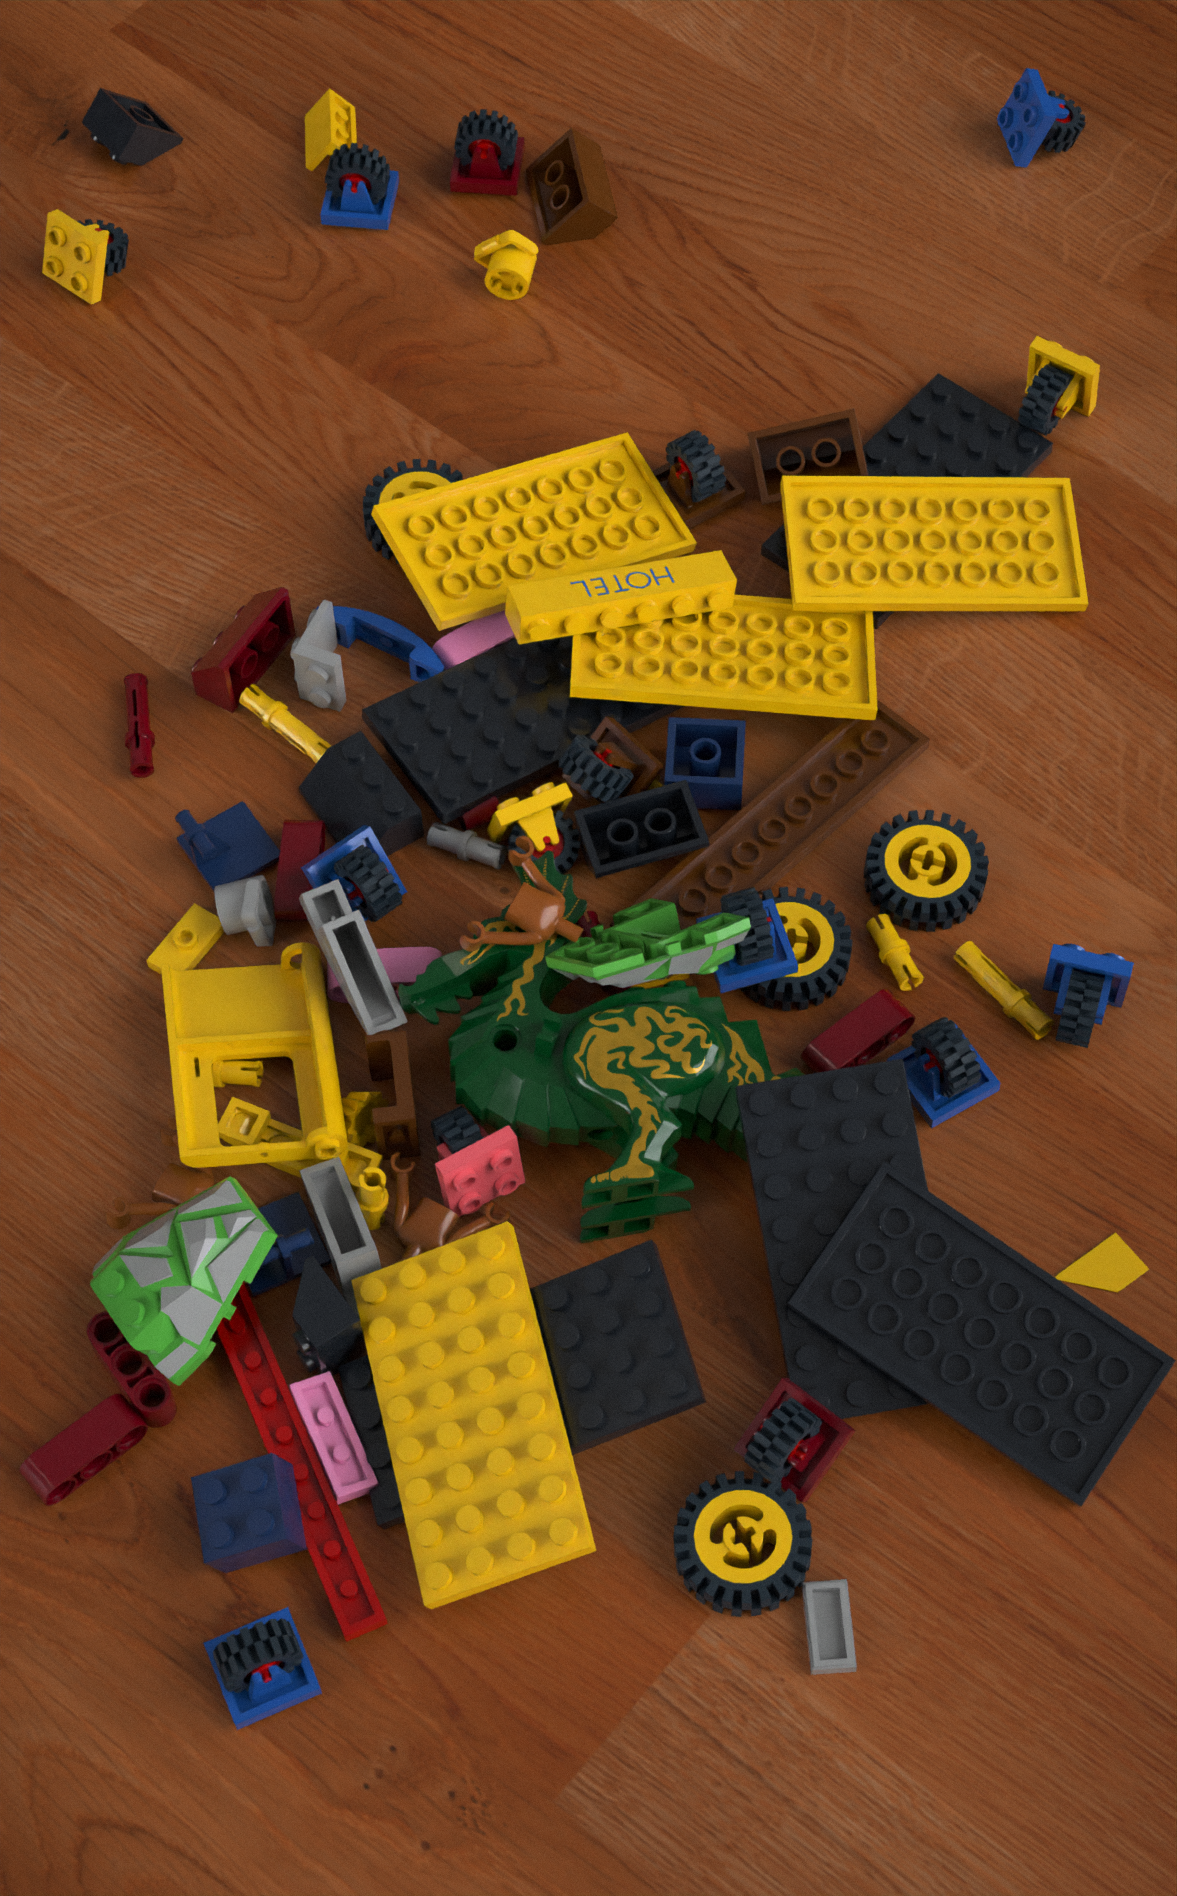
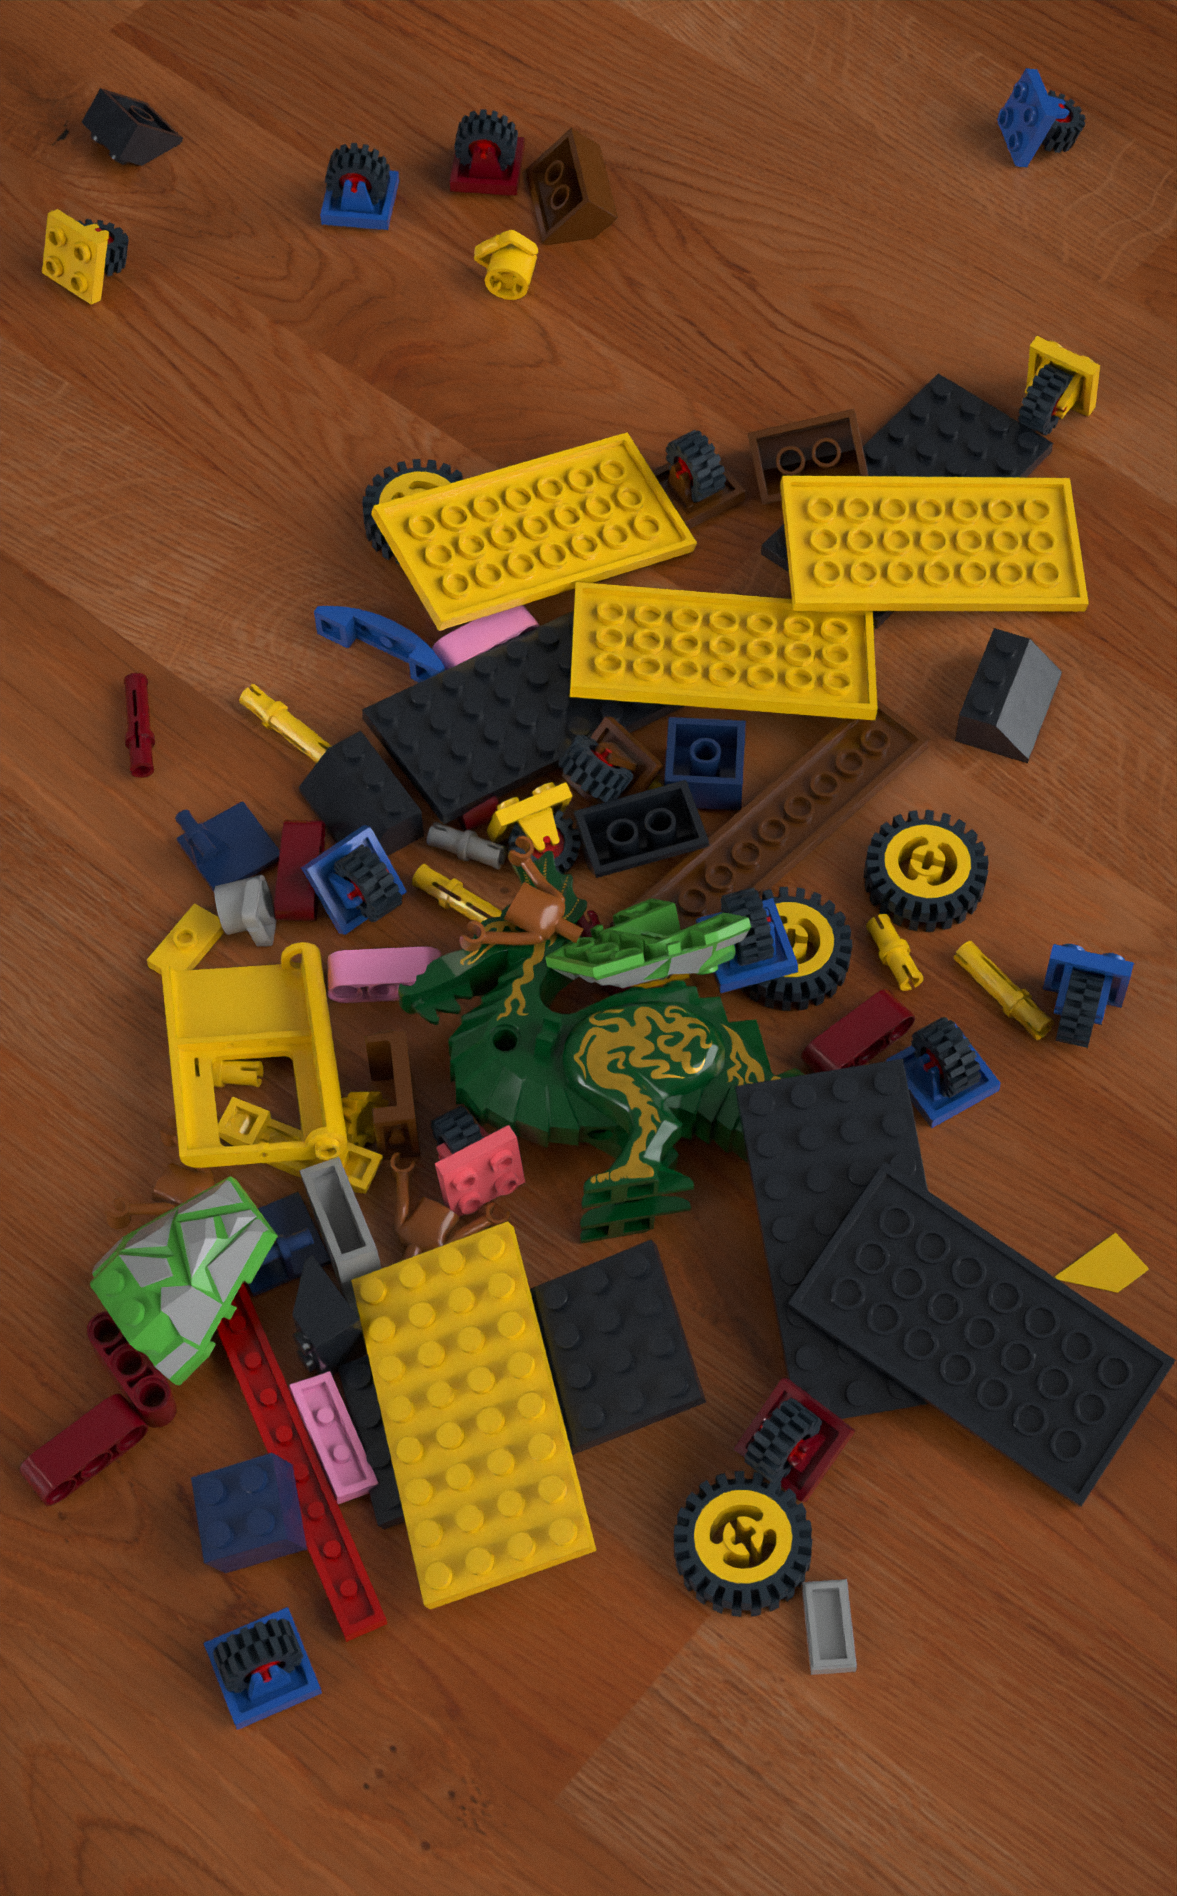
dark red slope [191,587,296,713] -> none
light grey bracket [291,600,347,712] -> none
light grey slope [299,879,408,1035] -> none
yellow panel [305,88,357,171] -> none
yellow pin [356,1167,389,1230] -> none
yellow brick [505,550,737,645] -> none
none -> yellow pin [412,864,502,923]
none -> black slope [955,628,1062,763]

